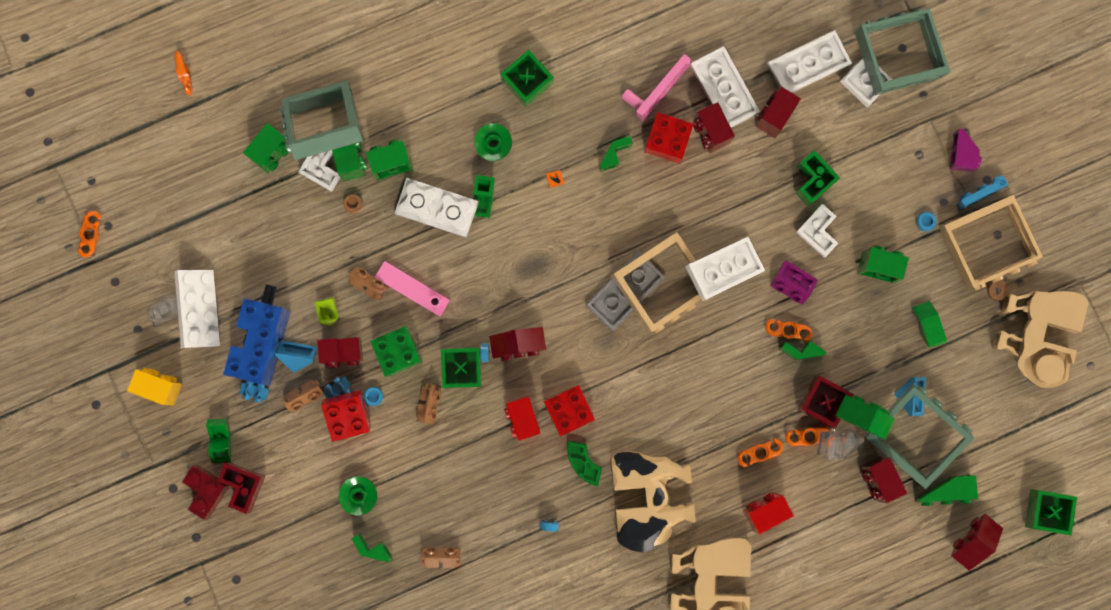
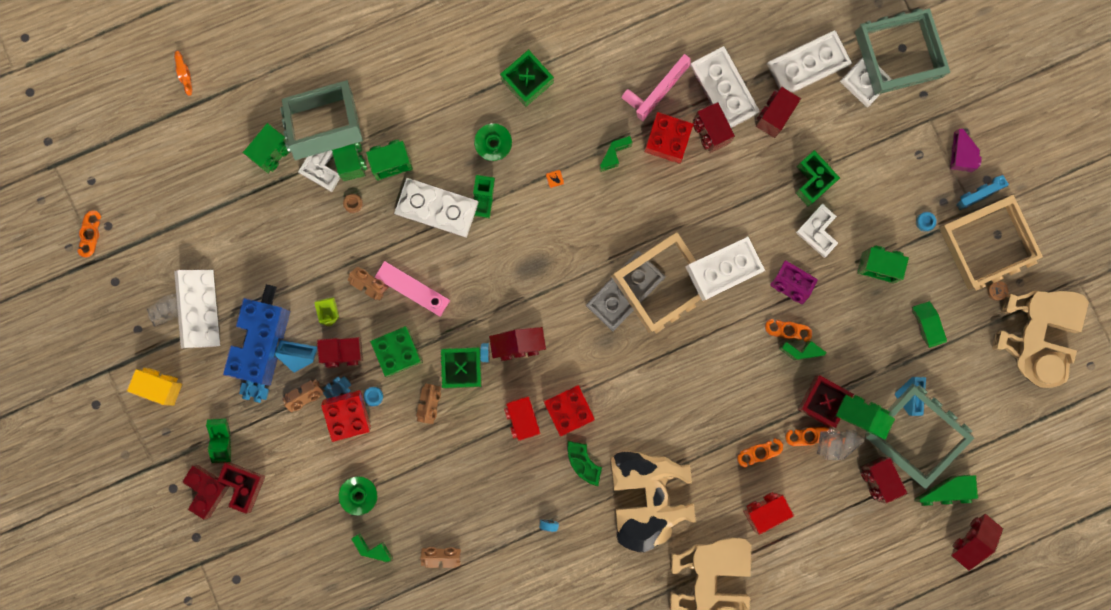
green brick [1025,489,1077,536] -> none

